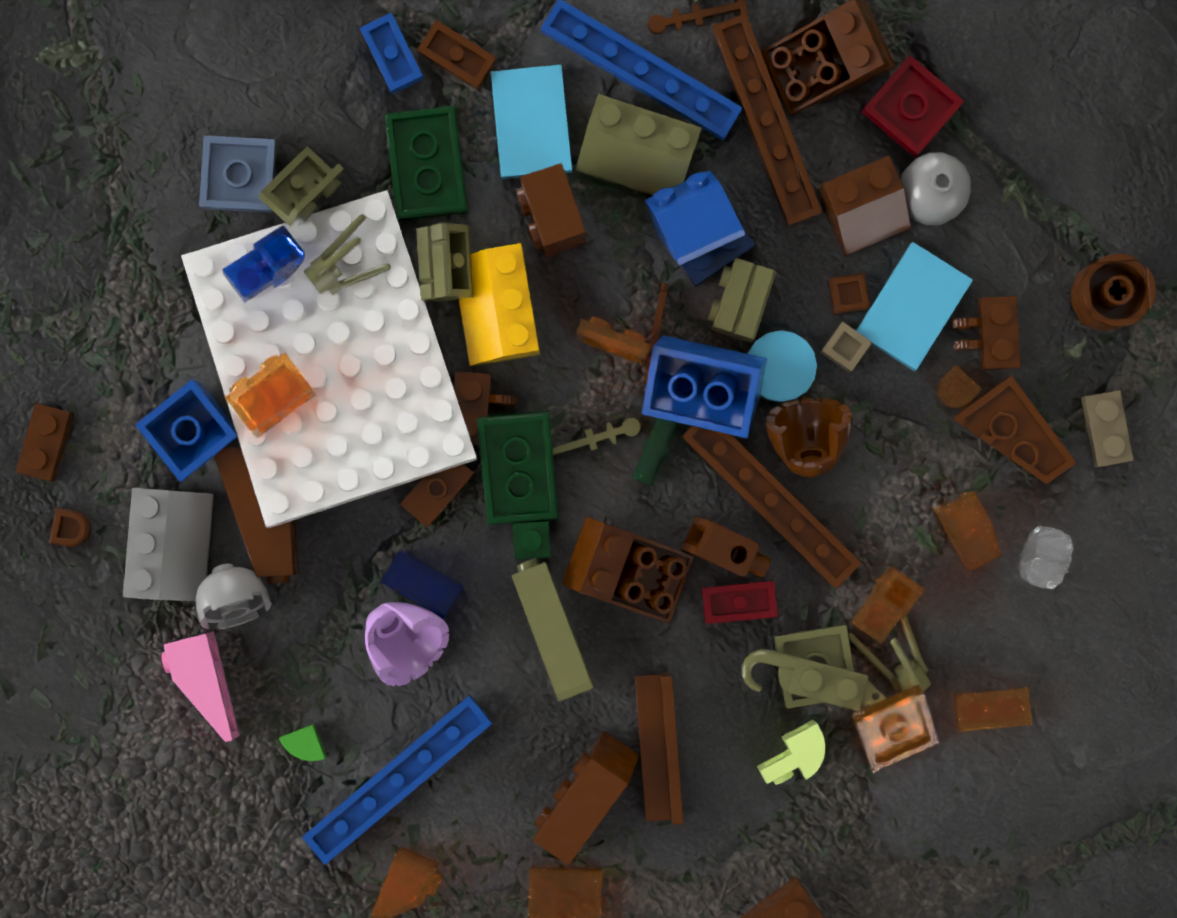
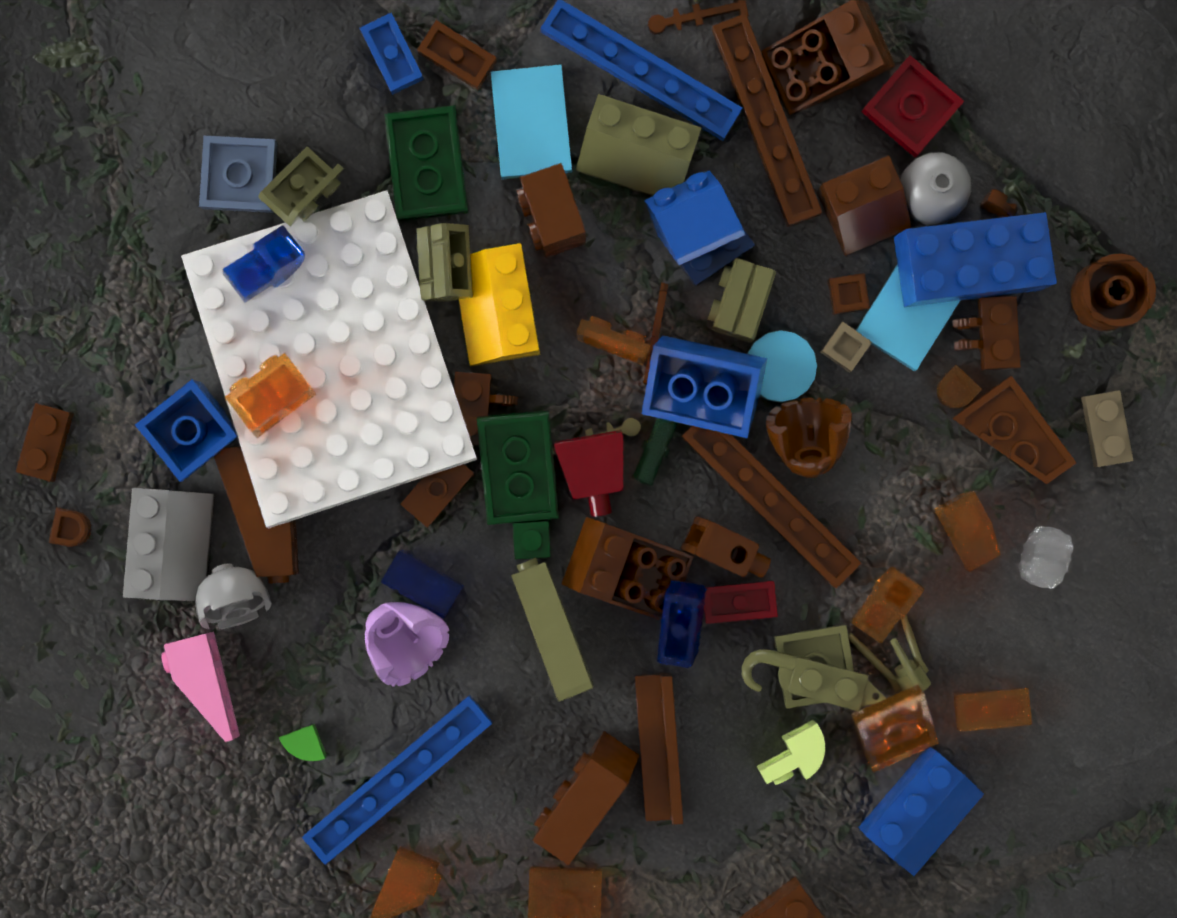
olive plant [304,214,391,295] -> none
none -> dark red torso [554,430,623,517]
none -> clear blue brick [657,581,707,668]
none -> blue slope [858,746,984,876]
none -> blue brick [894,212,1057,308]
none -> reddish brown tile [980,189,1018,217]

